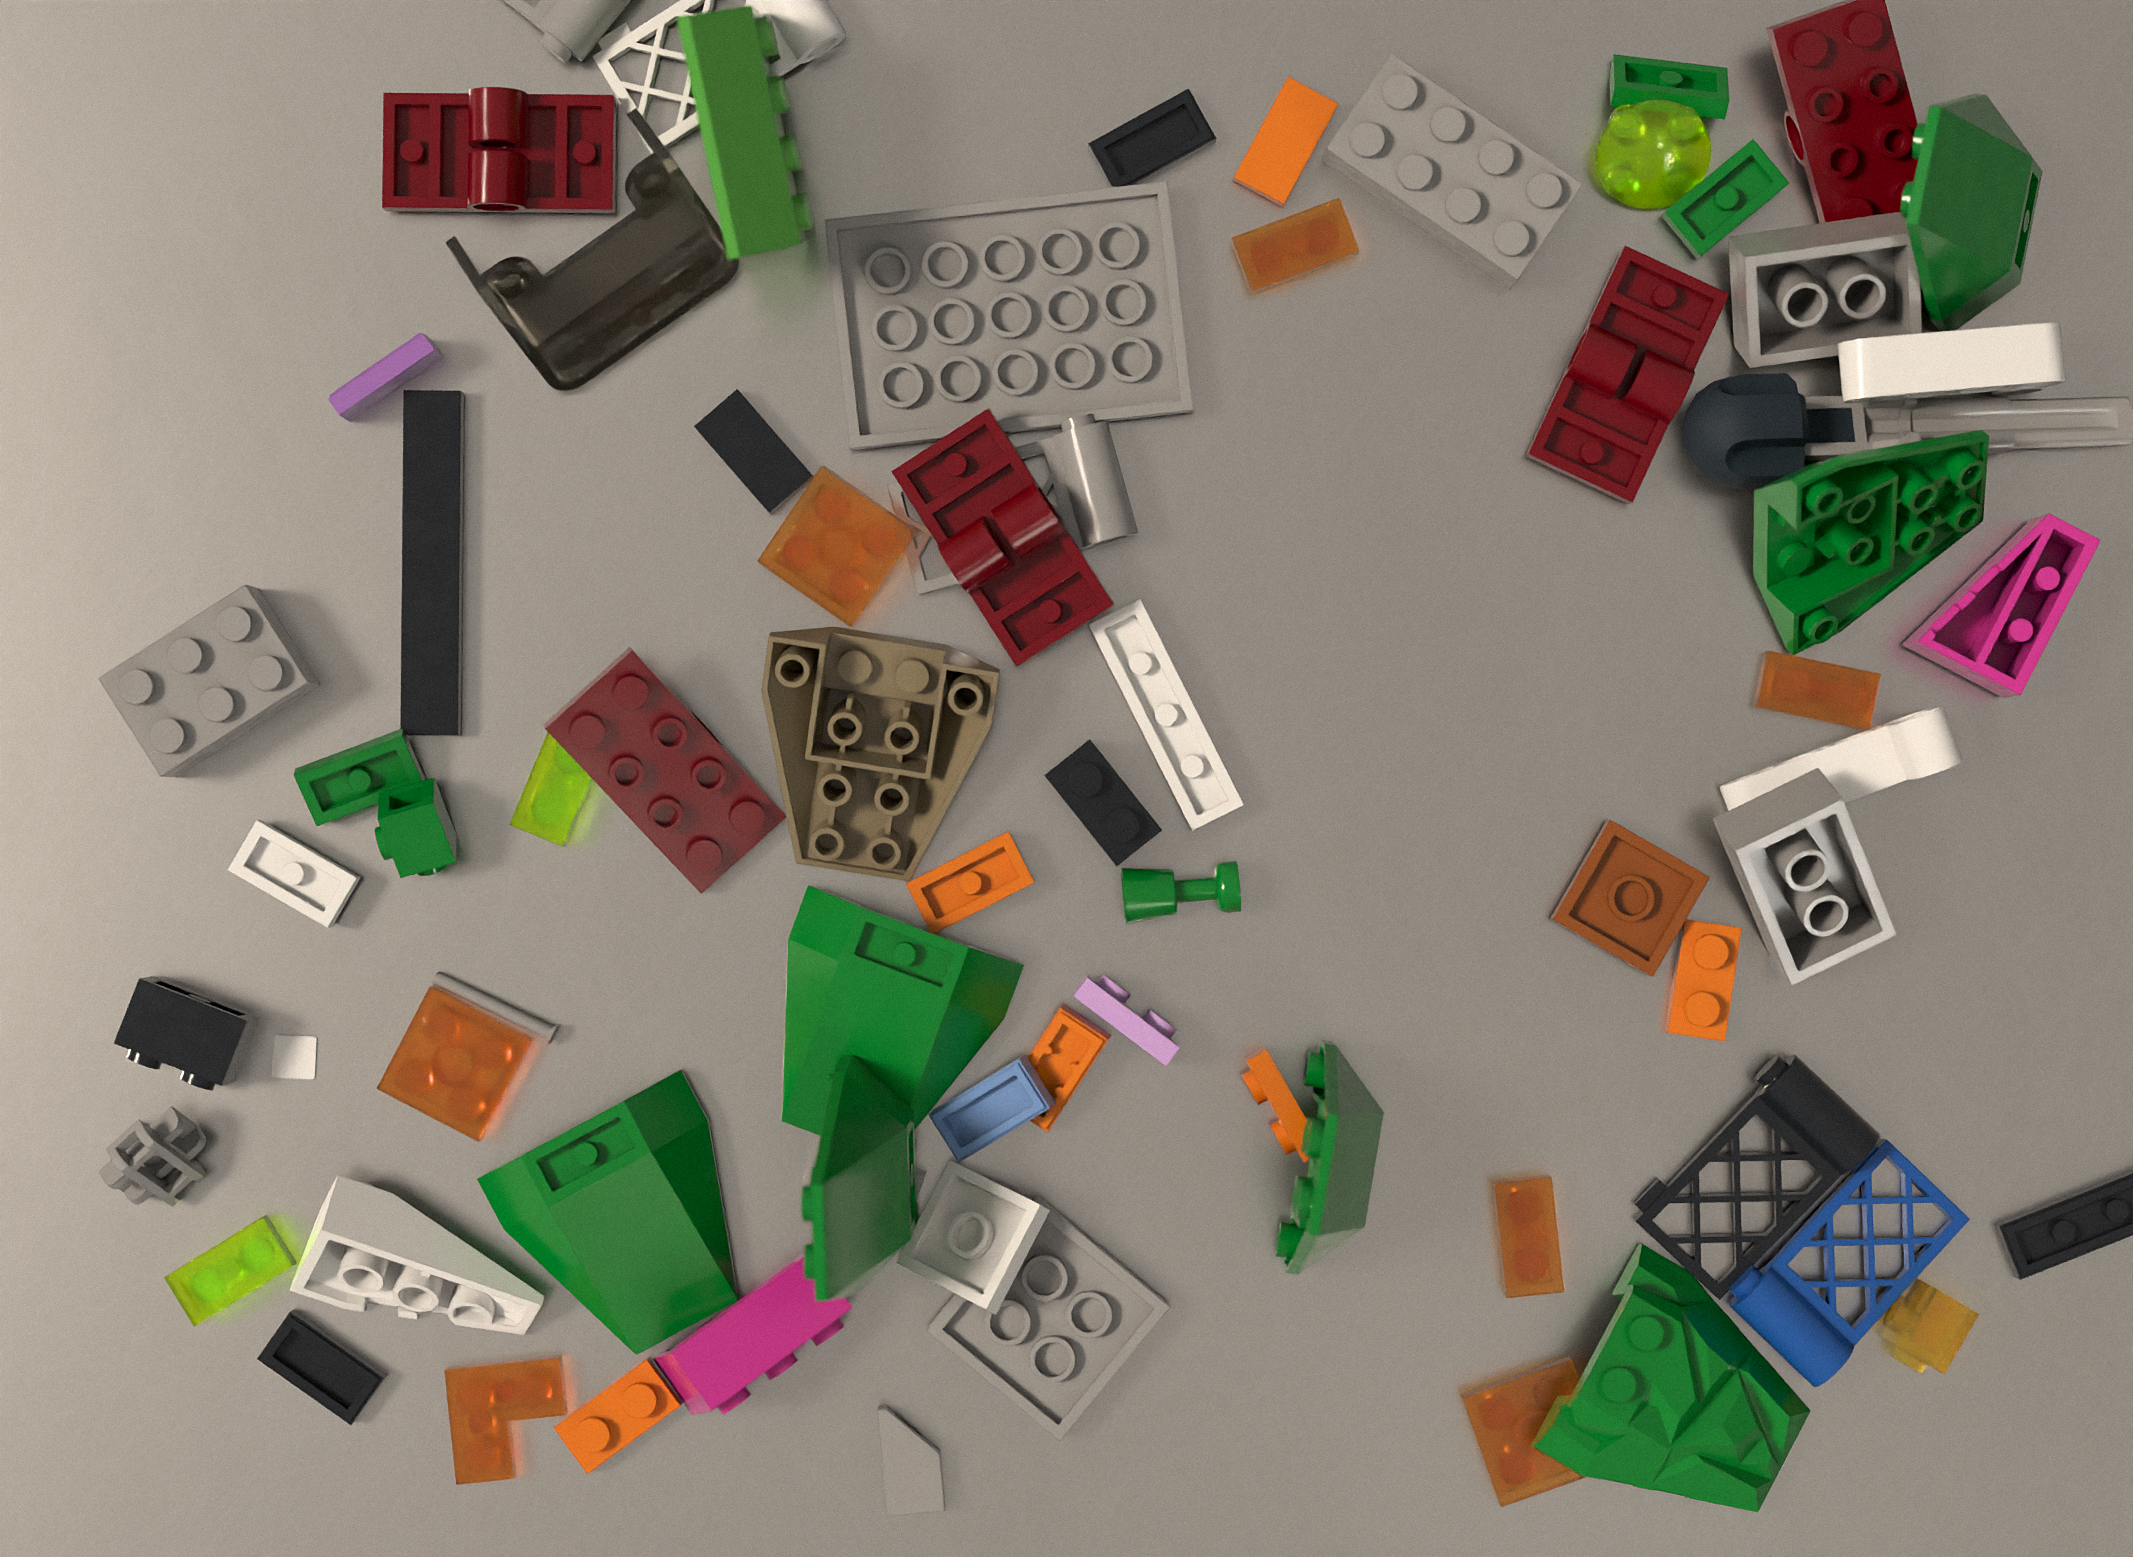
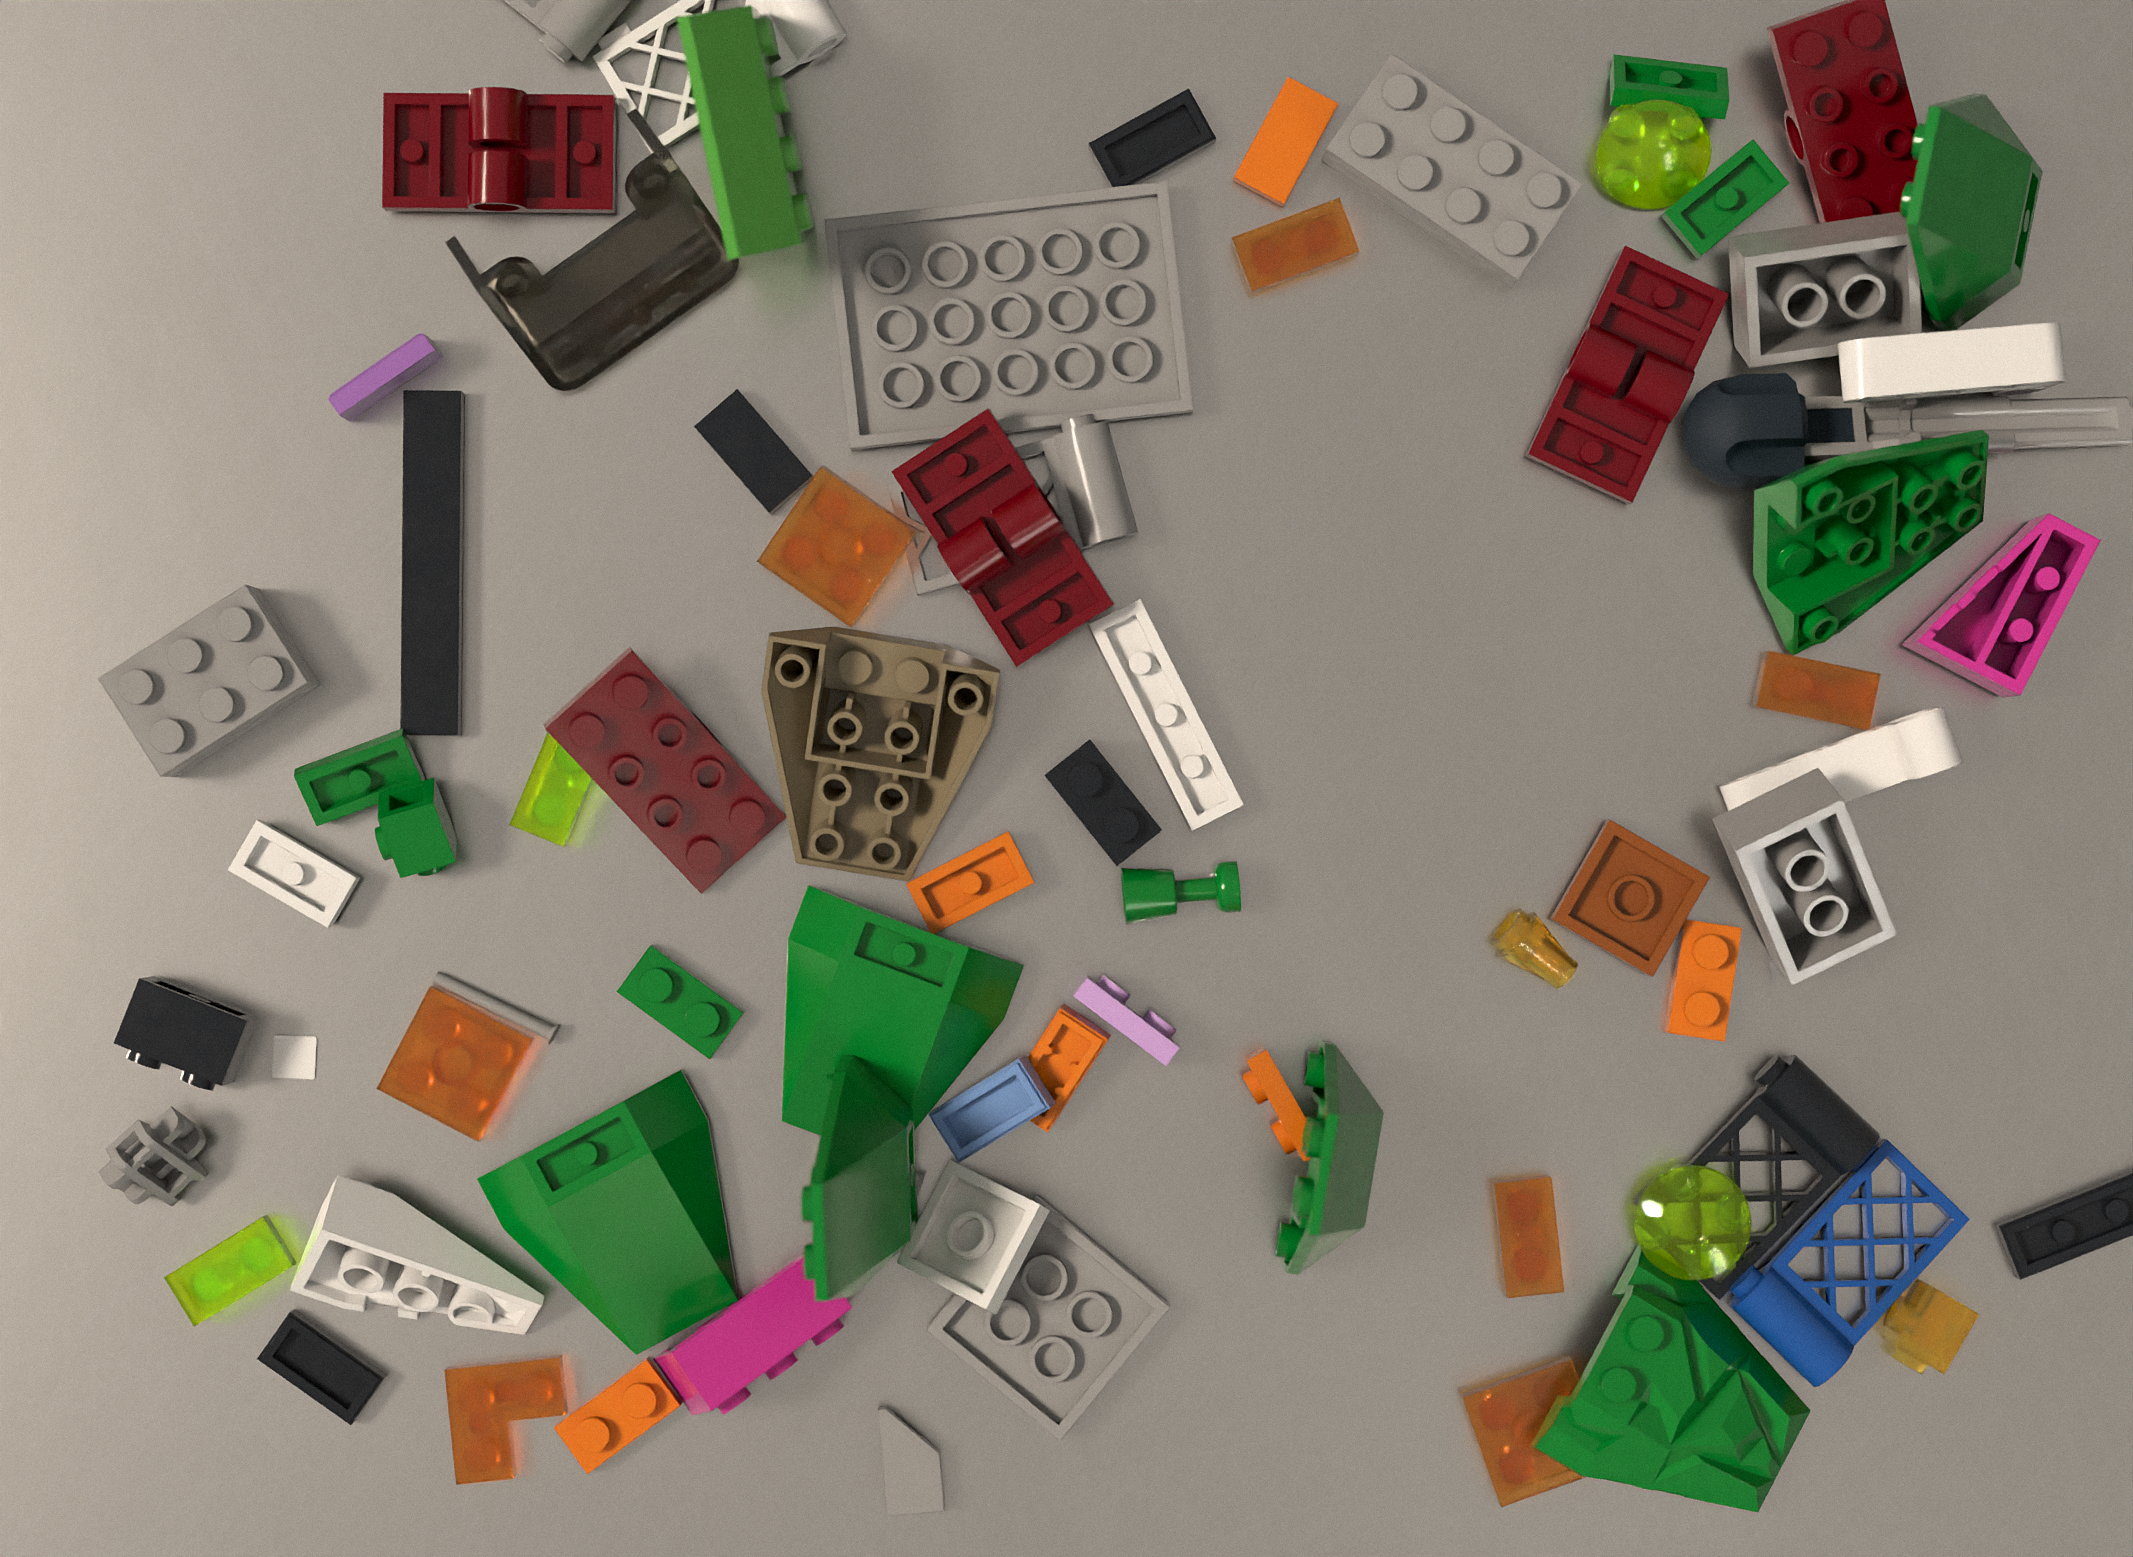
none -> green plate [617,945,745,1059]
none -> clear yellow cone [1491,908,1578,989]
none -> clear neon green dish [1635,1164,1752,1280]

